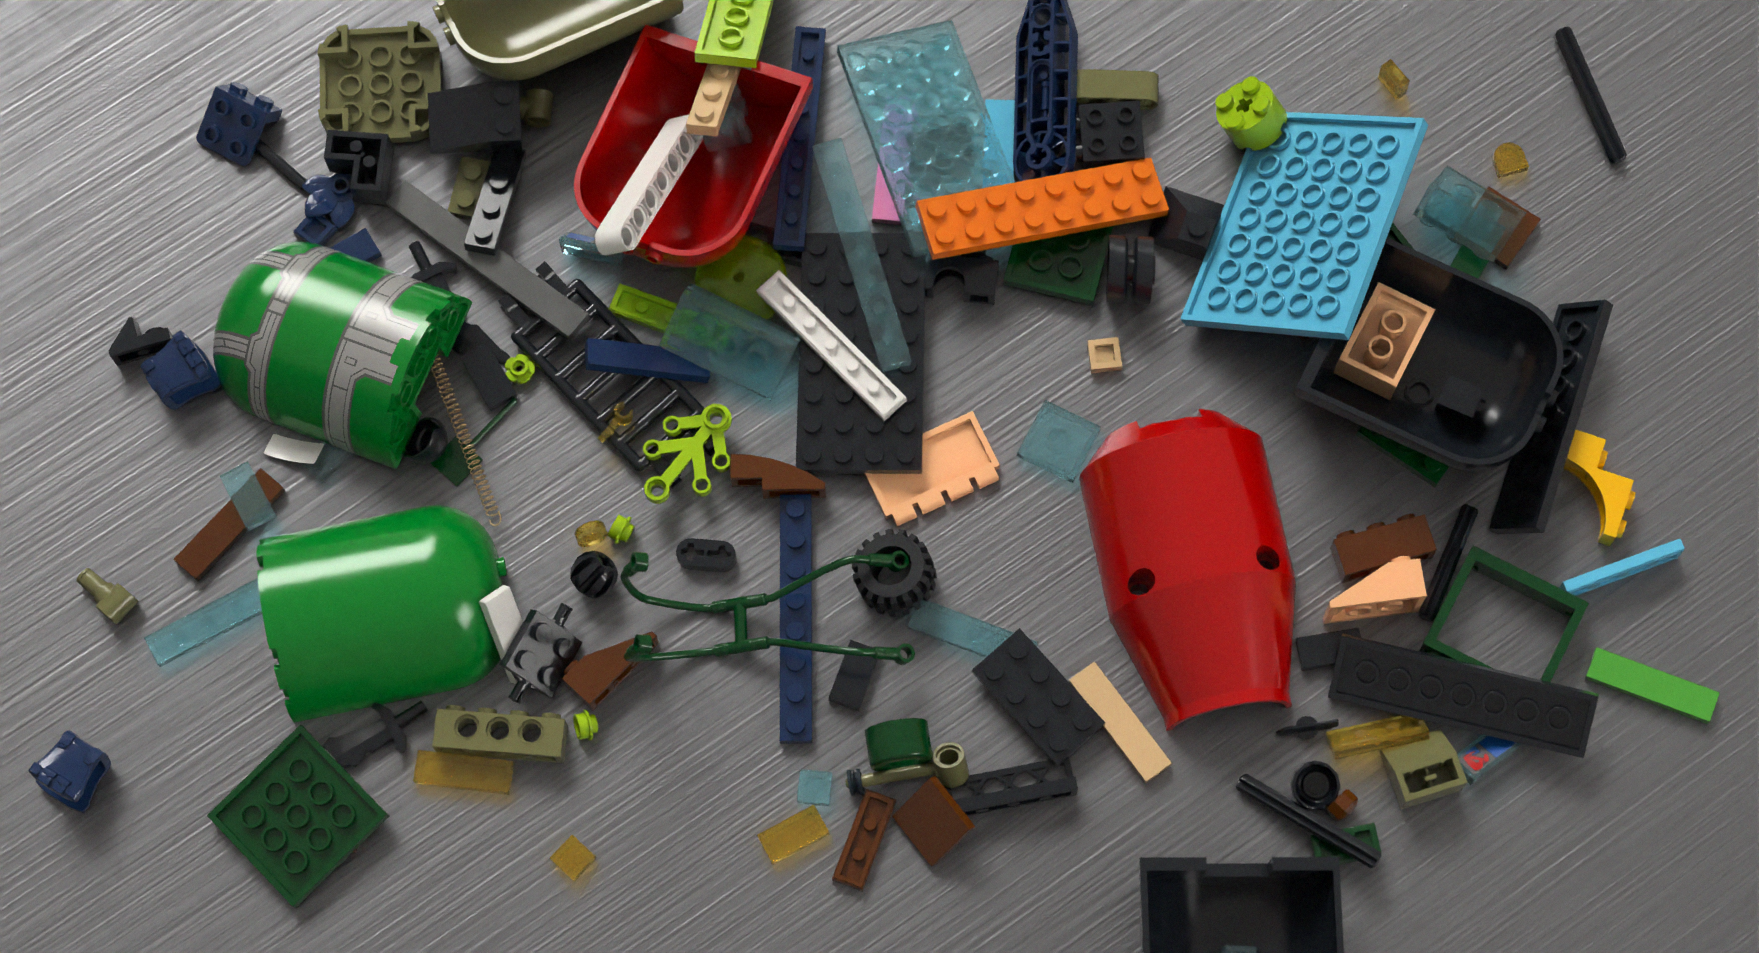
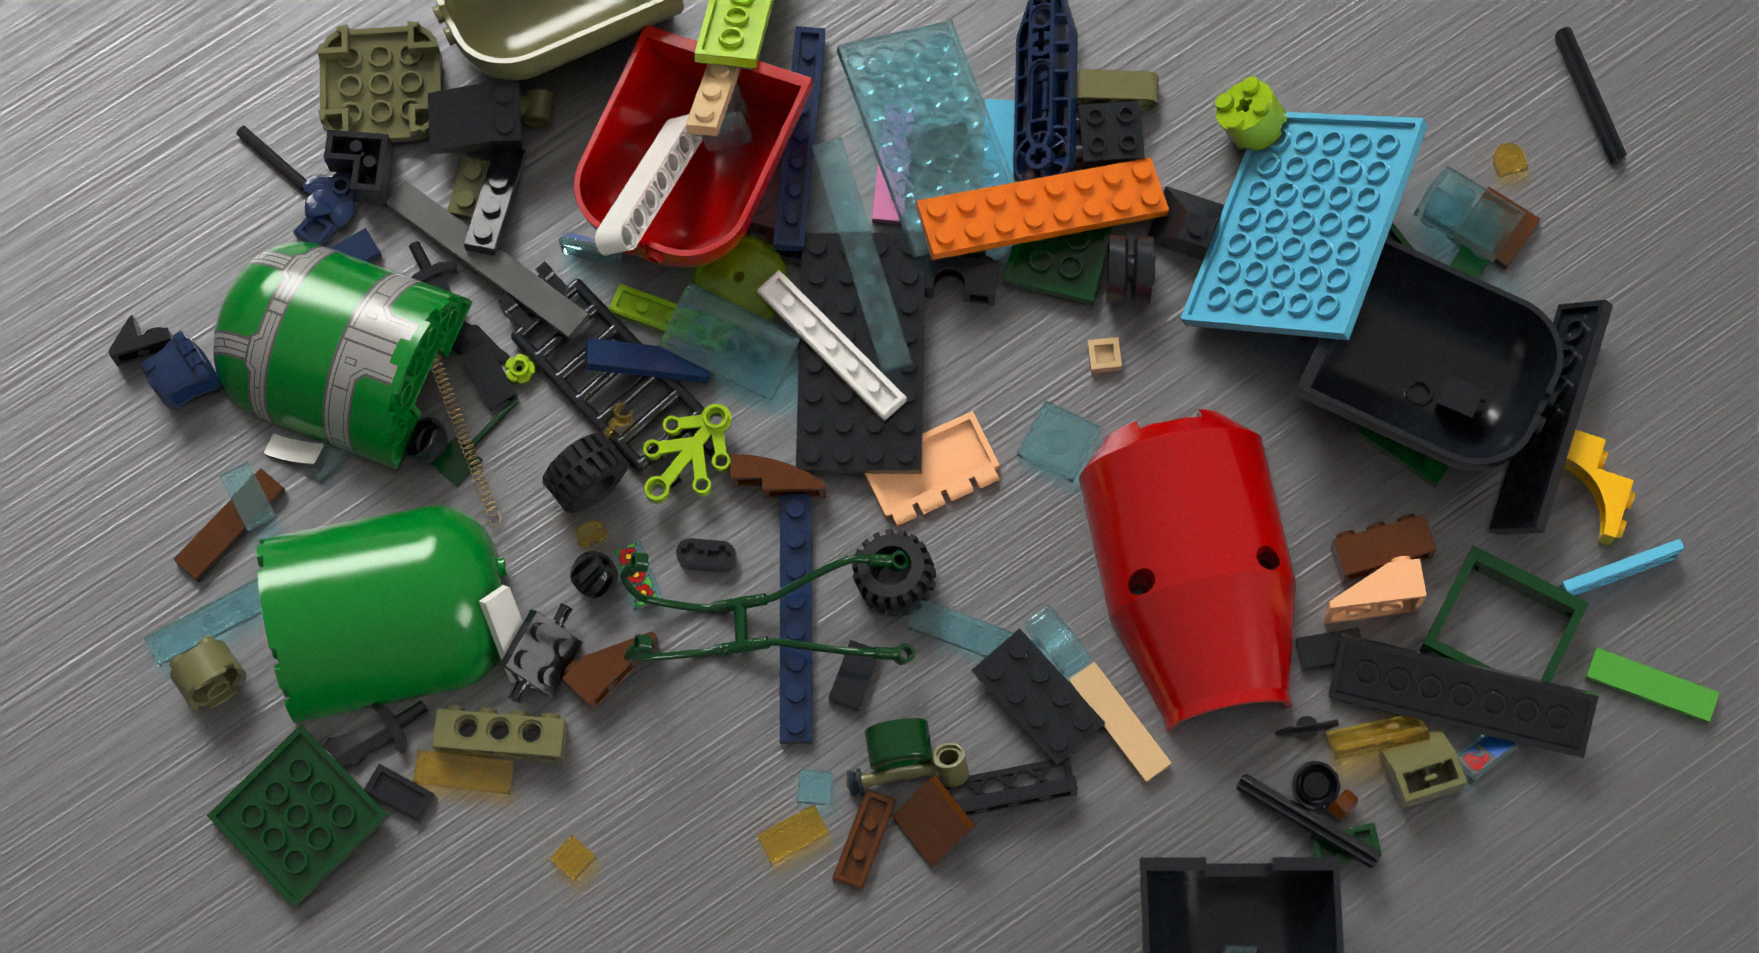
dark blue piece [28,730,111,813] -> none
olive pin [77,568,139,625] -> none
dark blue bracket [196,82,283,166] -> none
lime plate [573,709,598,741] -> none
lime plate [607,514,635,544] -> none
light nougat slope [1333,282,1436,400] -> none
clear yellow tile [1378,59,1410,100] -> none
black axle [1419,504,1478,621] -> none
none -> olive brick [169,635,246,711]
none -> black tile [364,764,436,824]
none -> black tyre [542,432,628,513]
none -> tile [611,541,663,611]
none -> clear light blue slope [1024,605,1092,676]

